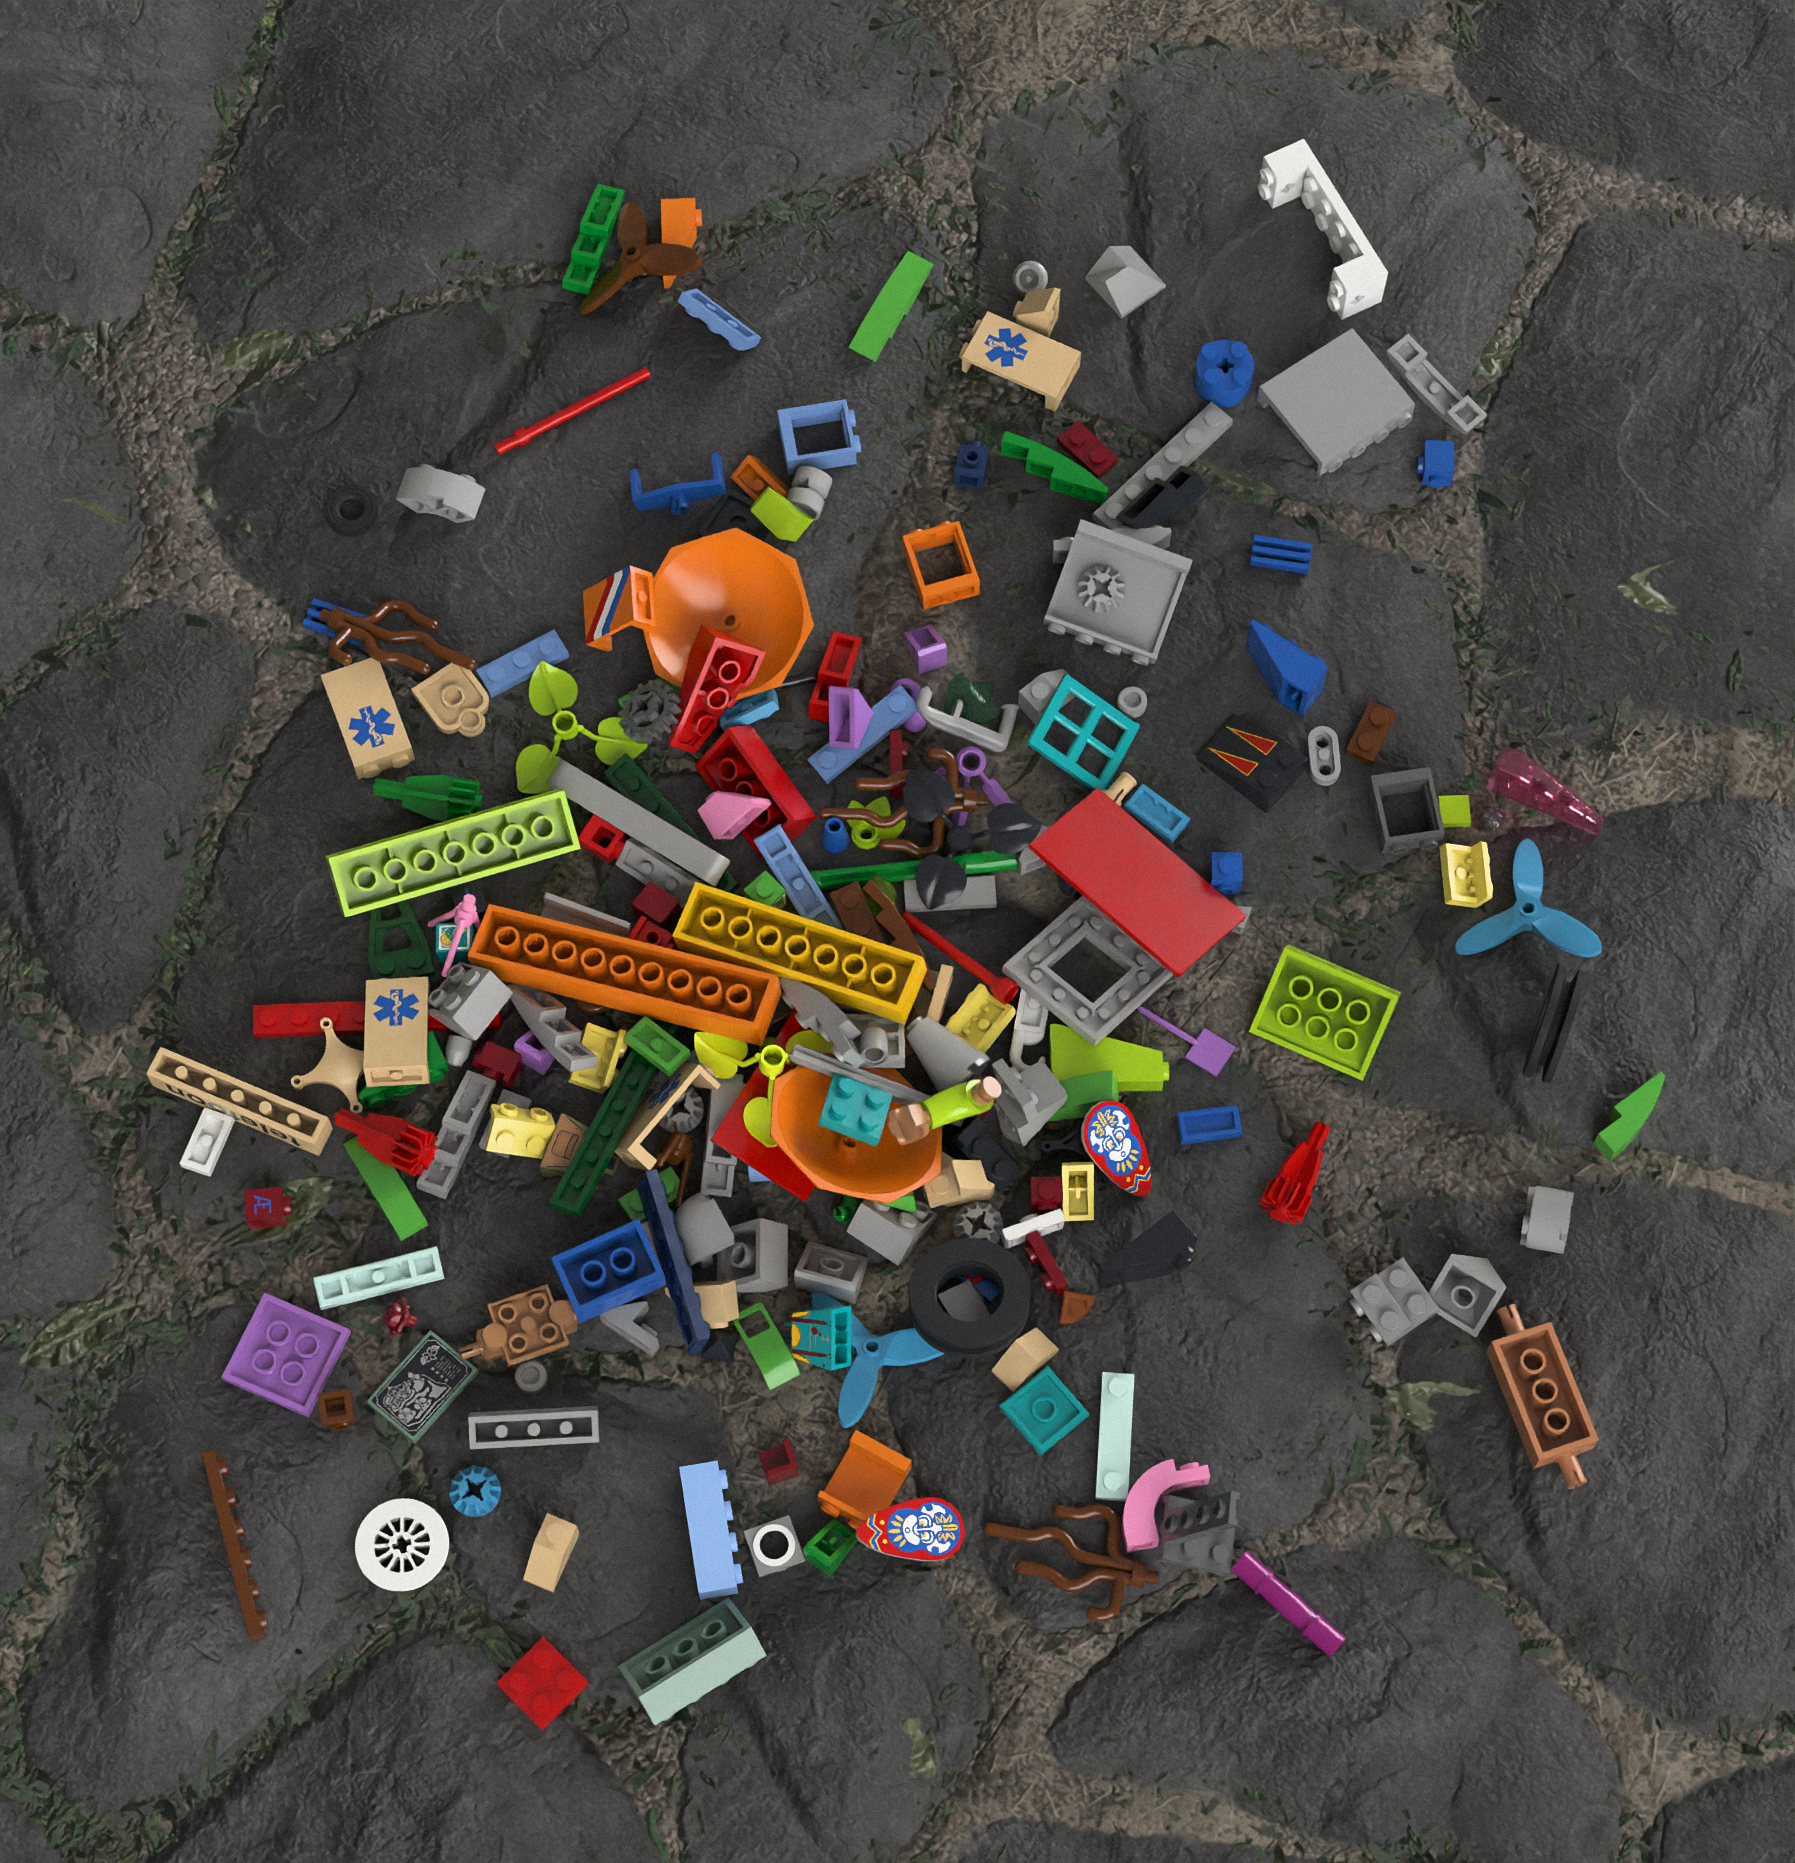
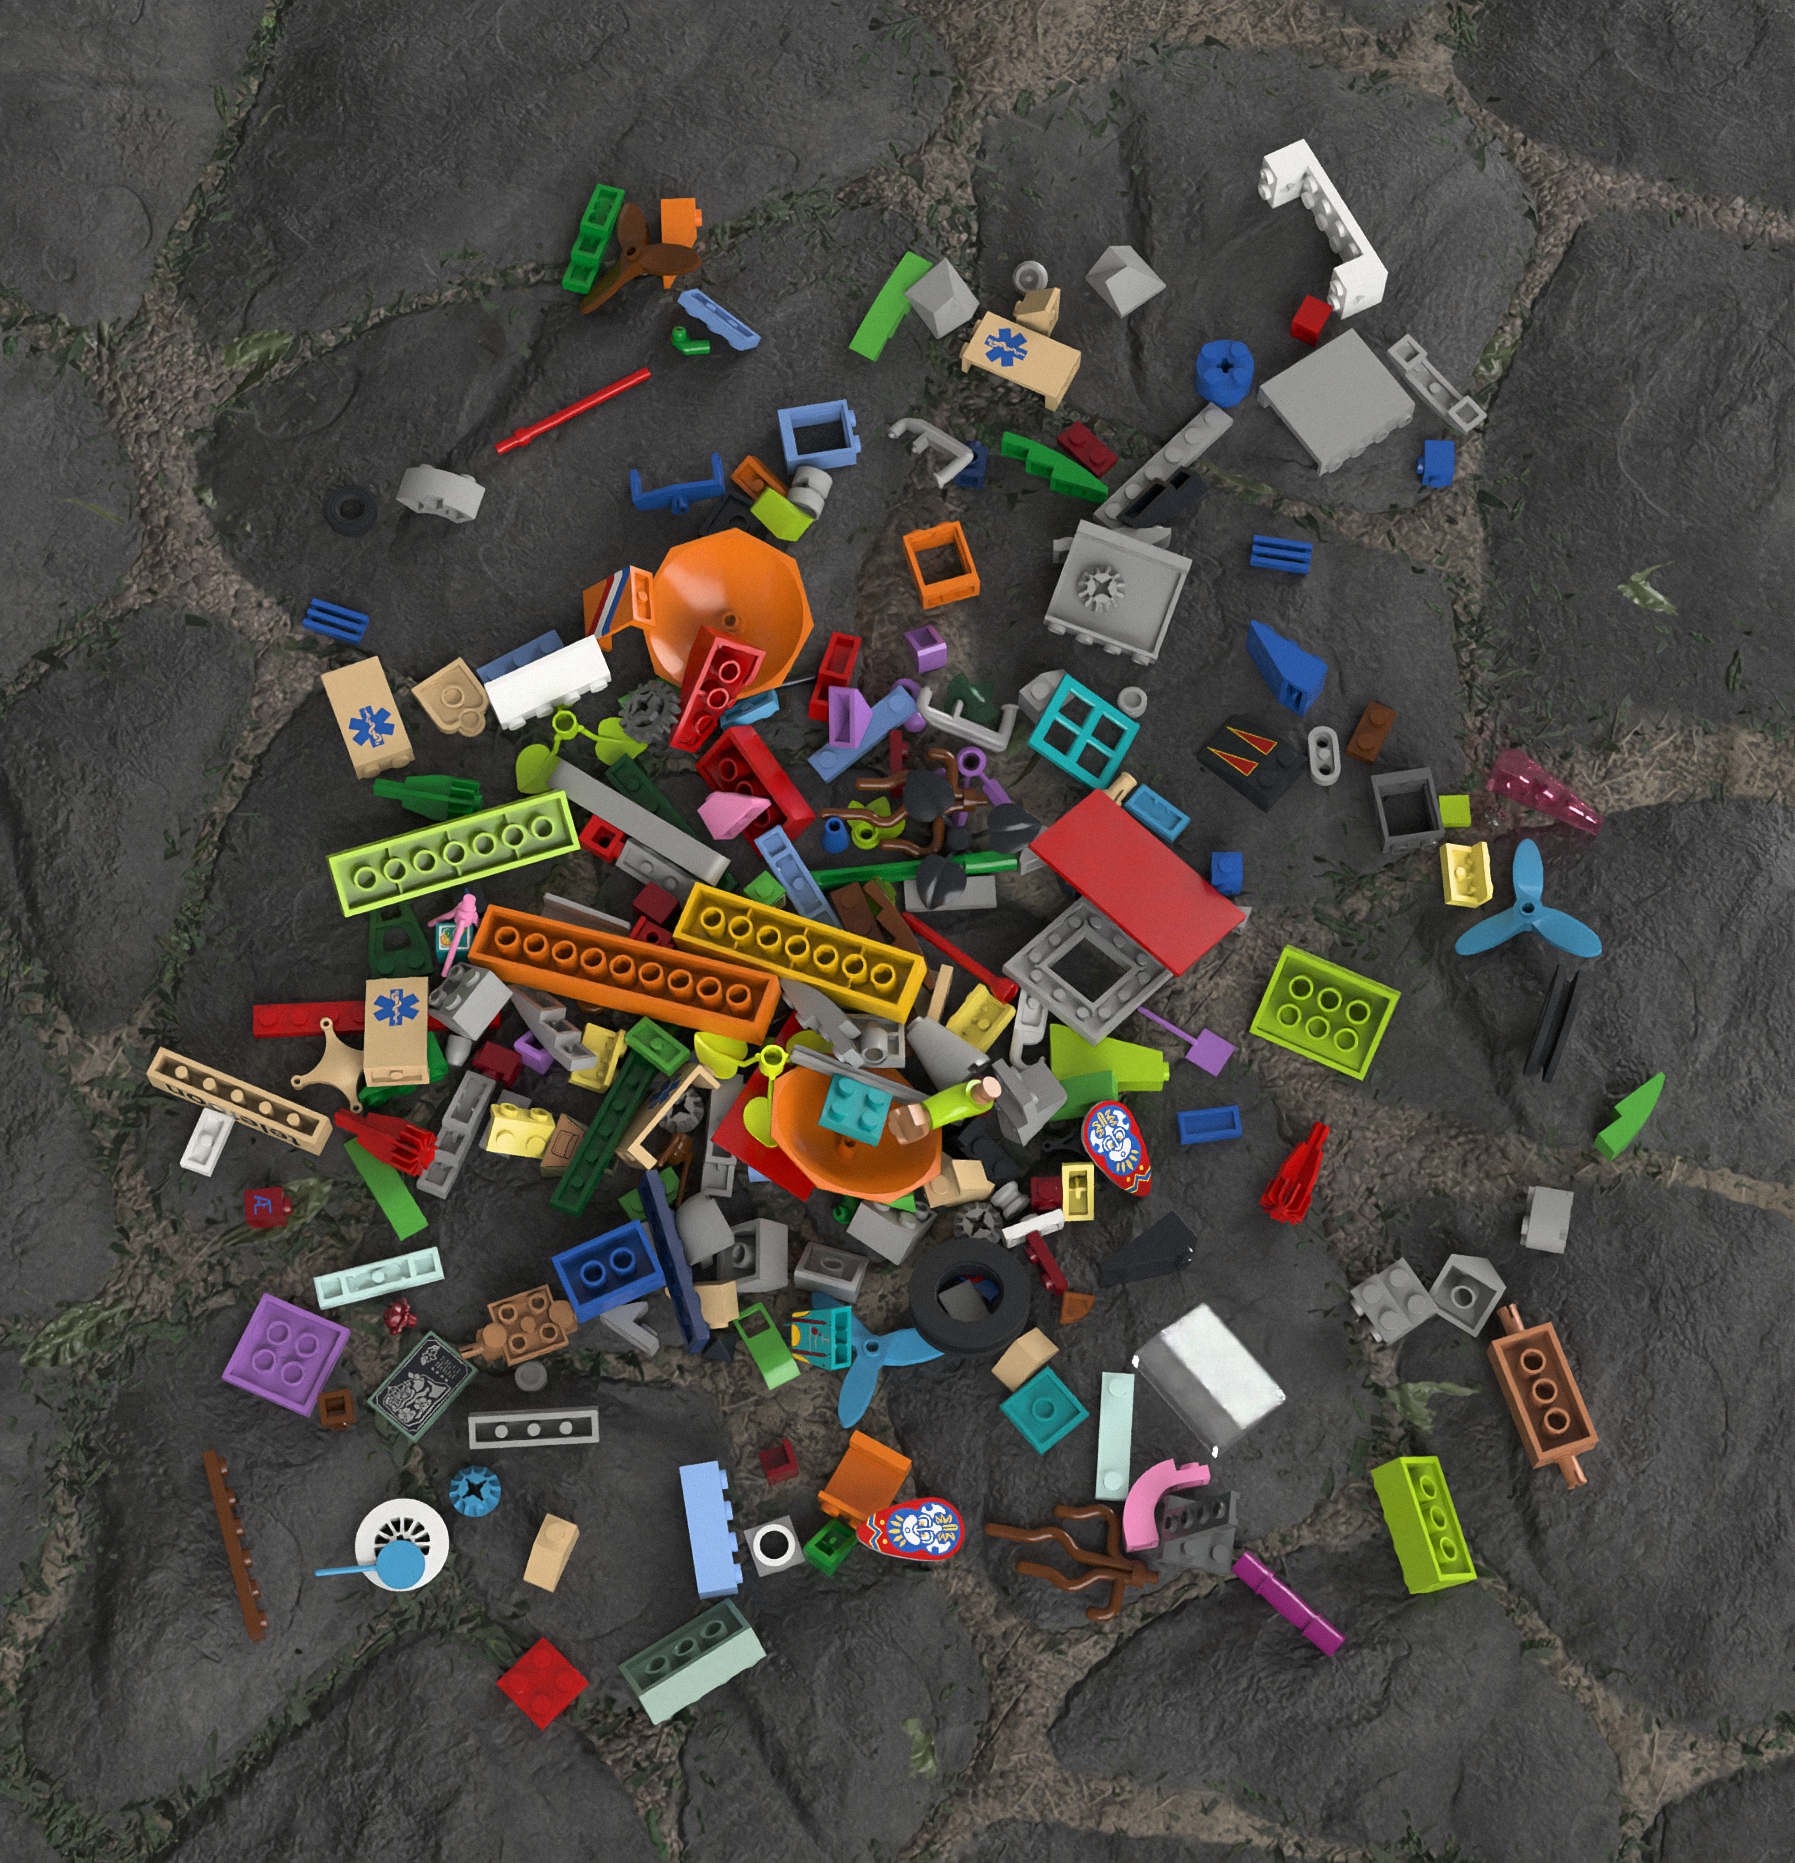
reddish brown plant [320,600,477,674] -> none
none -> dark azure piece [314,1540,425,1589]
none -> white slope [484,634,611,730]
none -> green arm [670,326,710,355]
none -> light grey piece [888,418,974,489]
none -> light grey slope [903,258,980,339]
none -> light grey wheel [991,1181,1030,1220]
none -> clear slope [1132,1303,1288,1458]
none -> red panel [1289,295,1332,347]
none -> lime slope [1371,1456,1477,1594]

